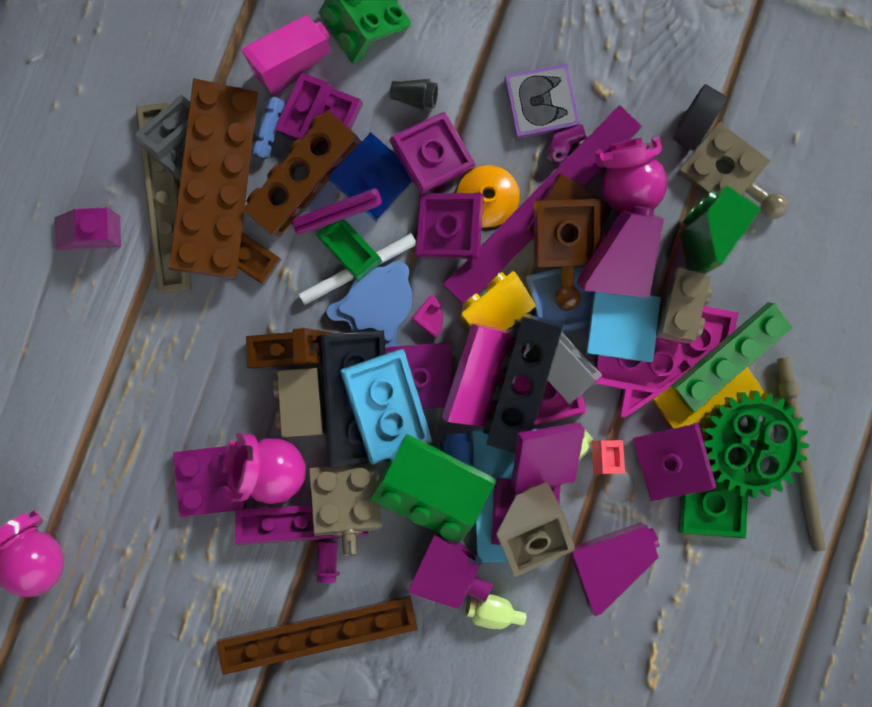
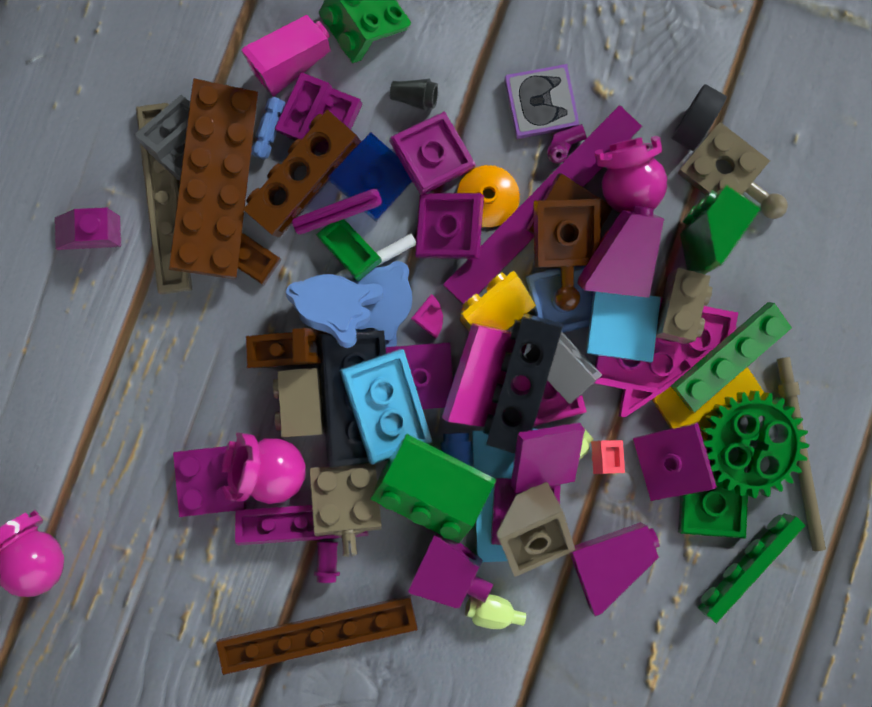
none -> medium blue tile [286,274,383,348]
none -> green plate [698,513,806,624]

